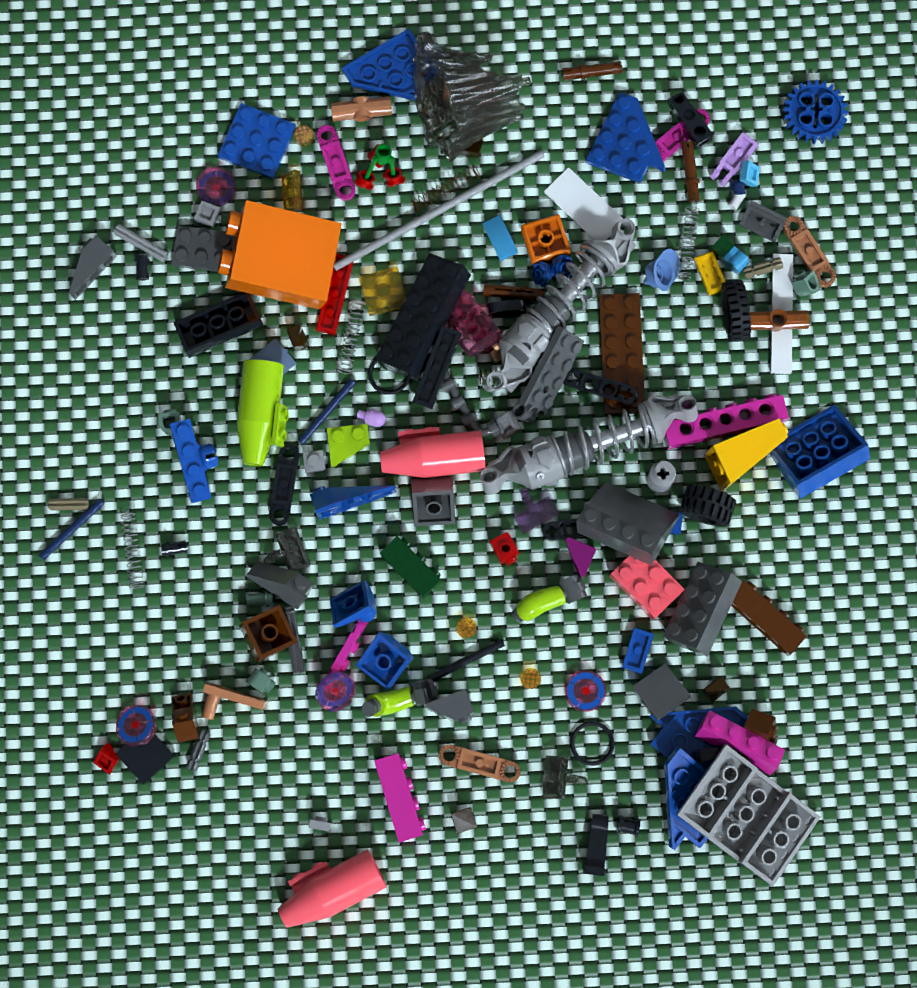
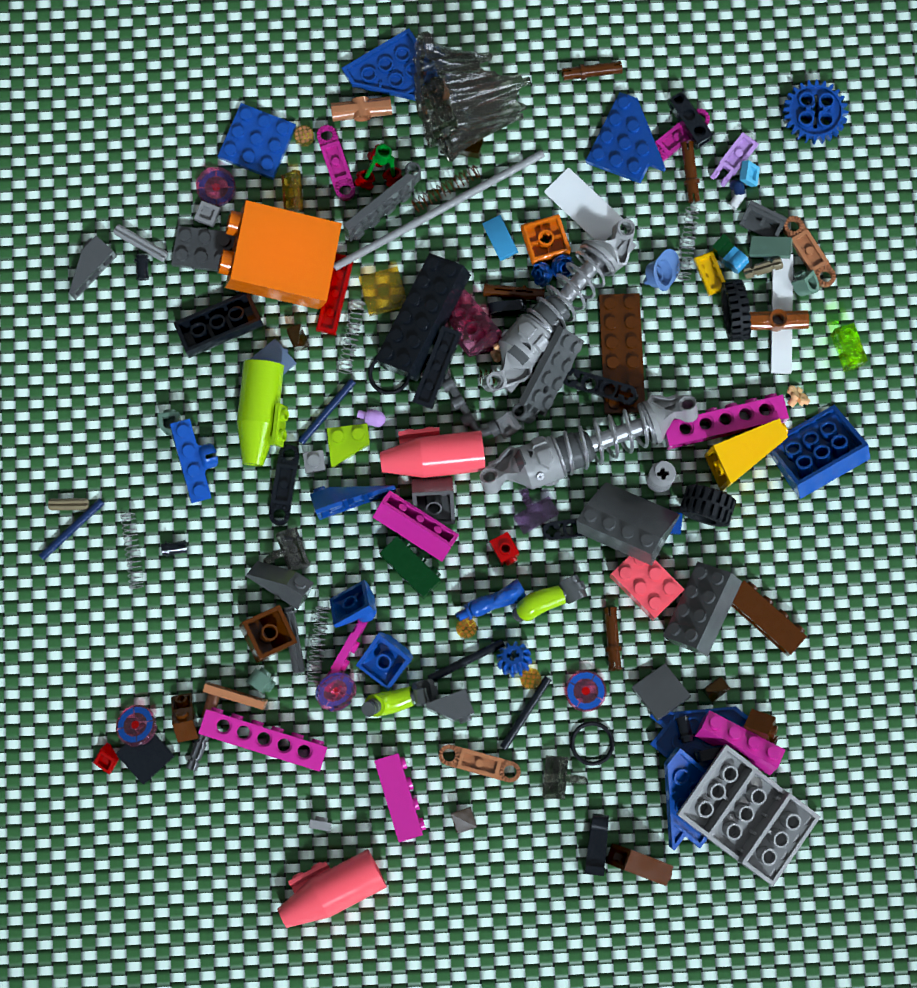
sand green pin [247,591,273,607] -> none
magenta slope [565,537,596,580] -> none
black bush [616,815,640,837] -> none
blue plate [622,628,654,674] -> none
none -> dark pink brick [198,707,327,772]
none -> light grey piece [306,606,330,683]
none -> dark grey hinge [343,162,421,242]
none -> dark pink brick [372,490,459,562]
none -> blue piece [455,579,526,621]
none -> blue gear [496,641,532,678]
none -> black bar [500,676,552,751]
none -> reddish brown pin [603,607,622,671]
none -> reddish brown slope [605,843,674,886]
none -> black pin [675,716,695,744]
none -> sand green tile [749,236,793,259]
none -> light nougat plant [787,385,810,407]
none -> clear neon green brick [831,323,868,372]

